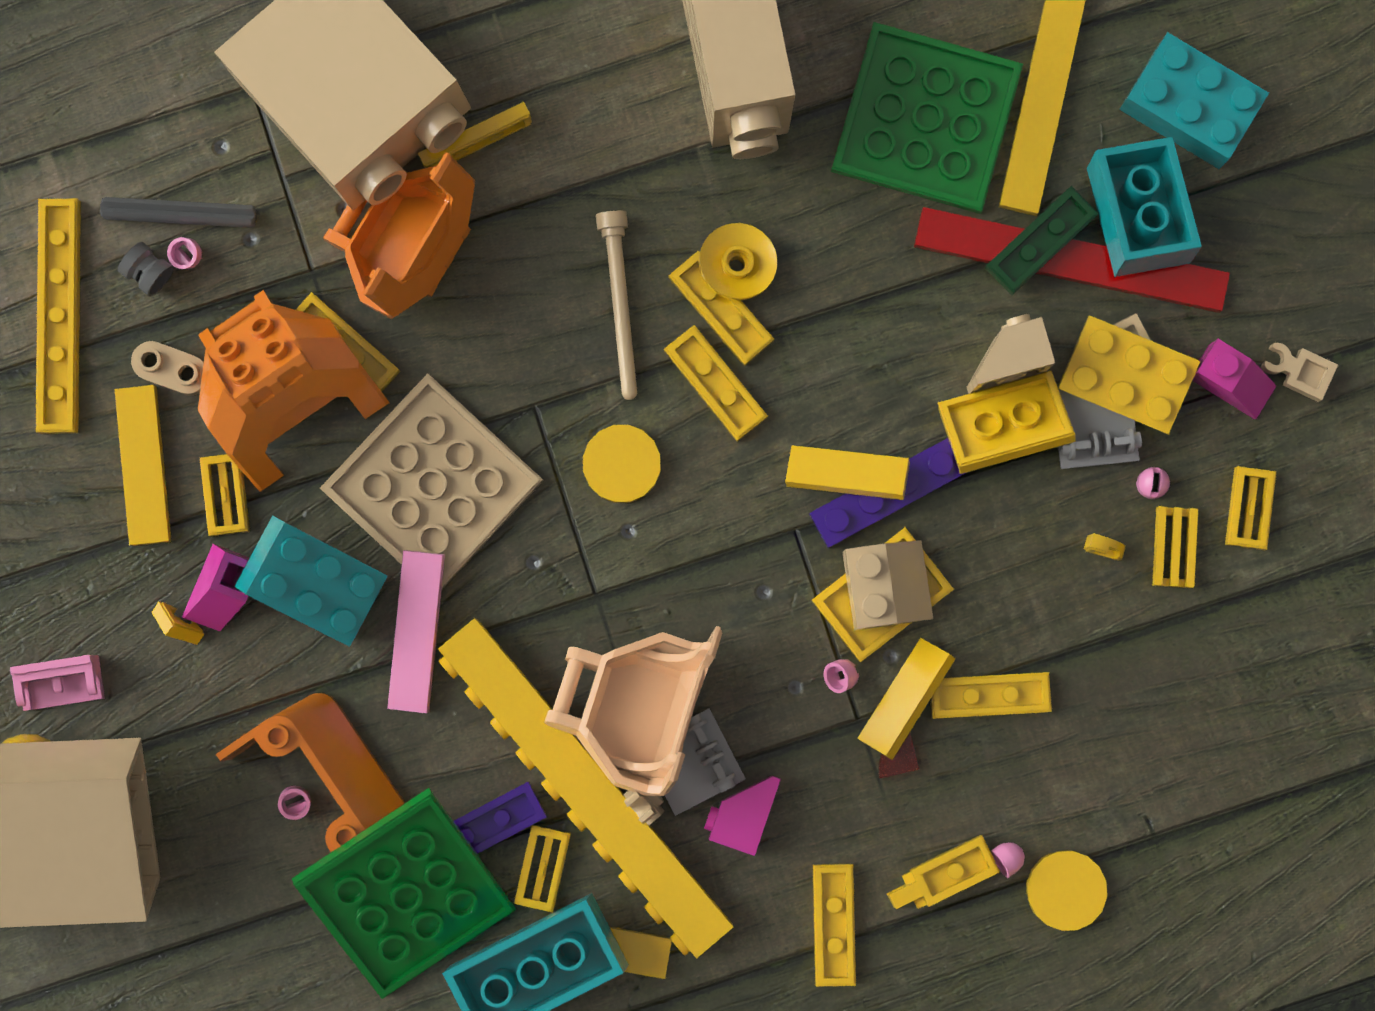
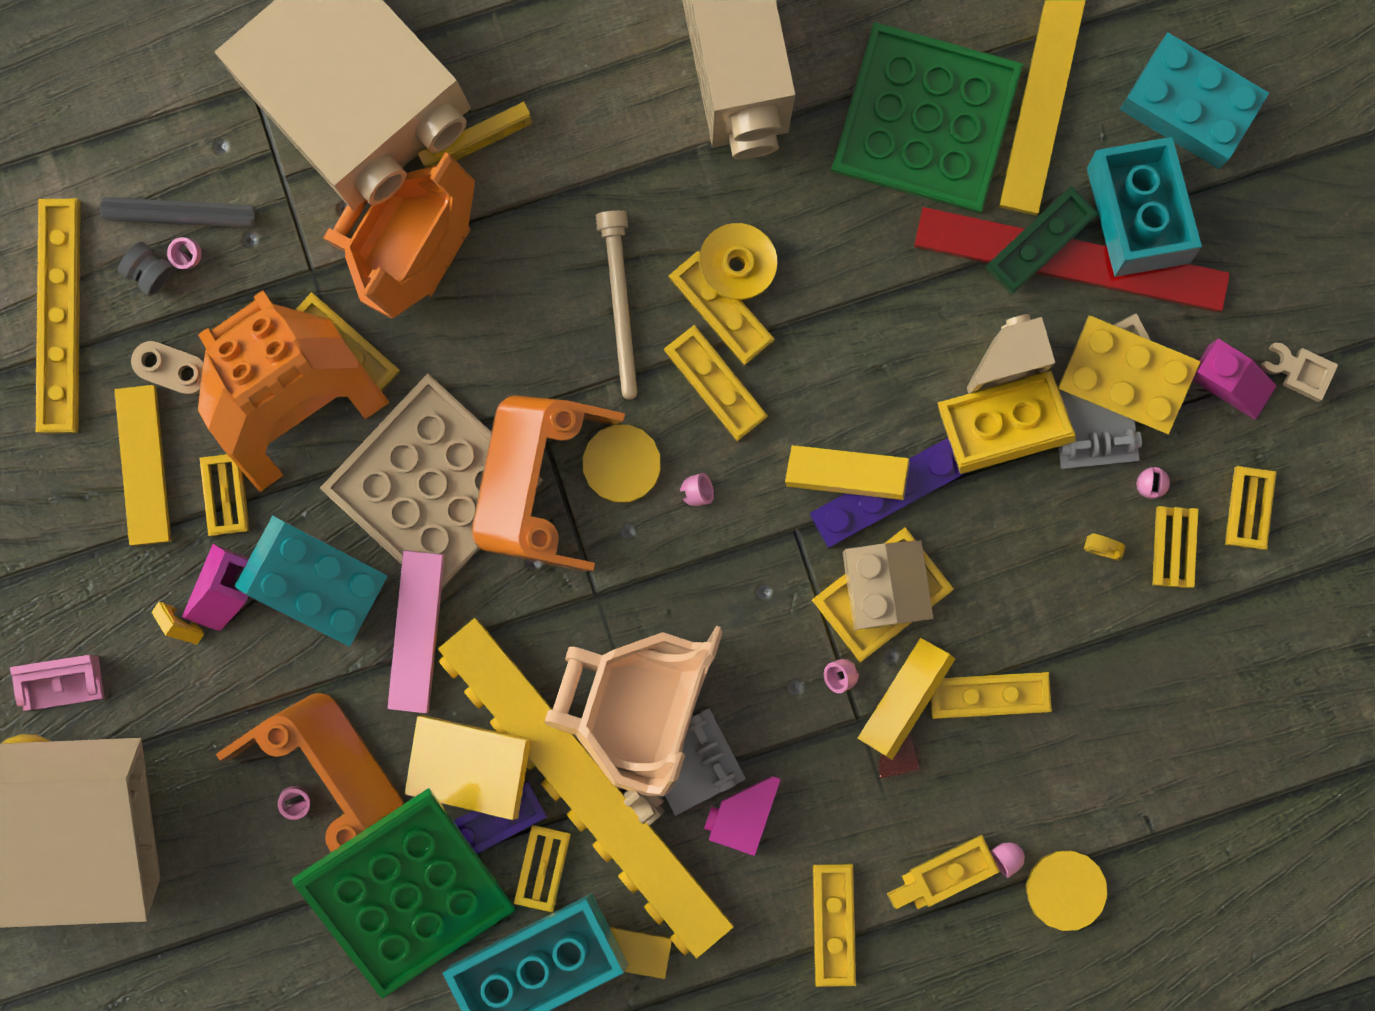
none -> yellow tile [405,715,531,820]
none -> orange windscreen [471,395,625,572]
none -> bright pink hinge [680,473,714,506]

